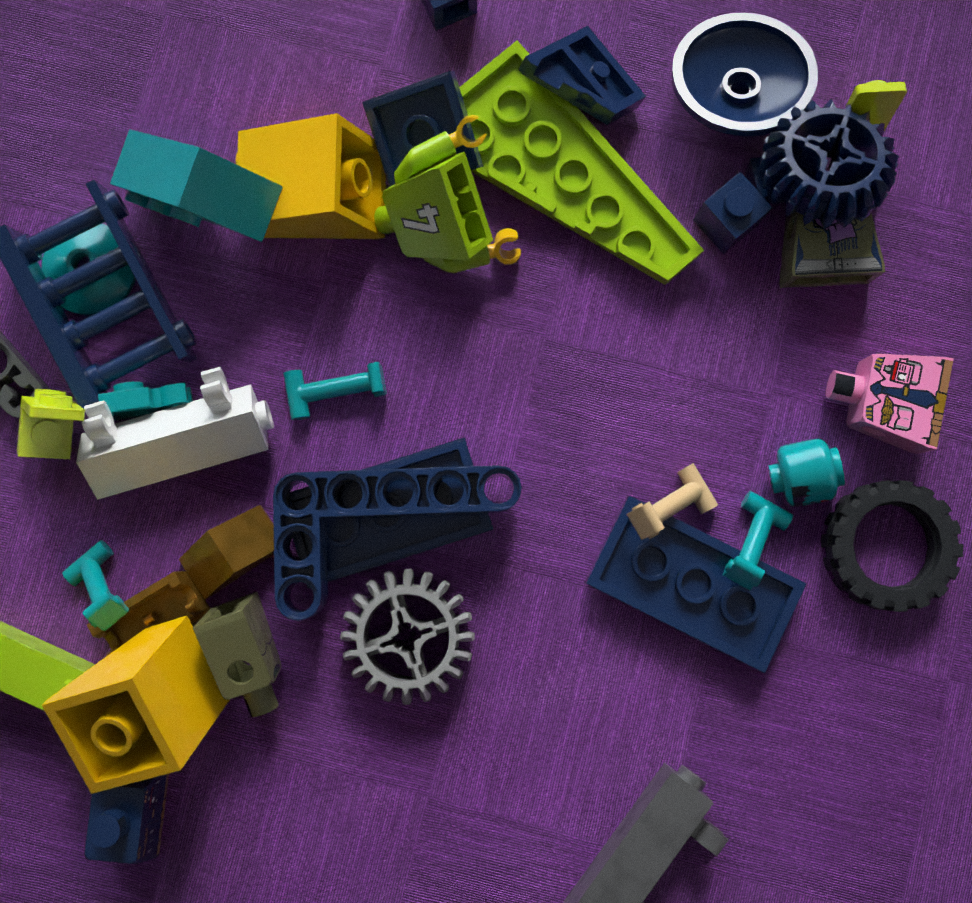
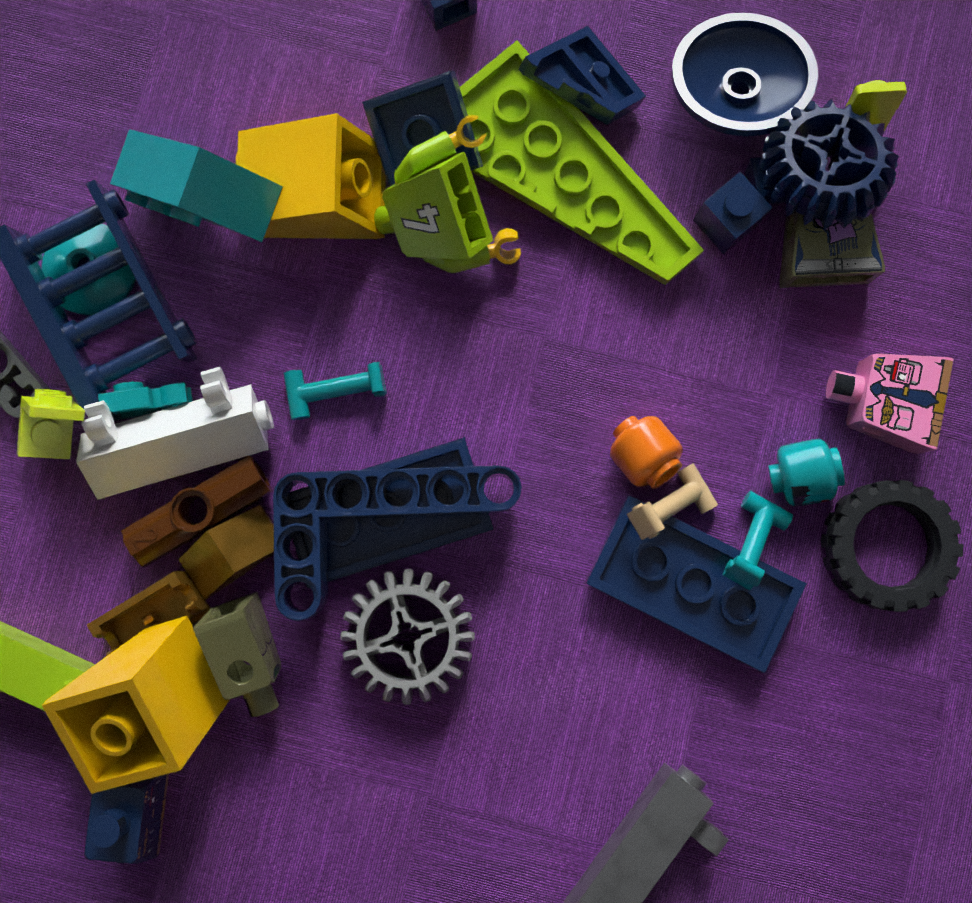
teal piece [62,540,129,631] -> none
none -> reddish brown piece [121,455,273,567]
none -> orange head [610,416,683,489]

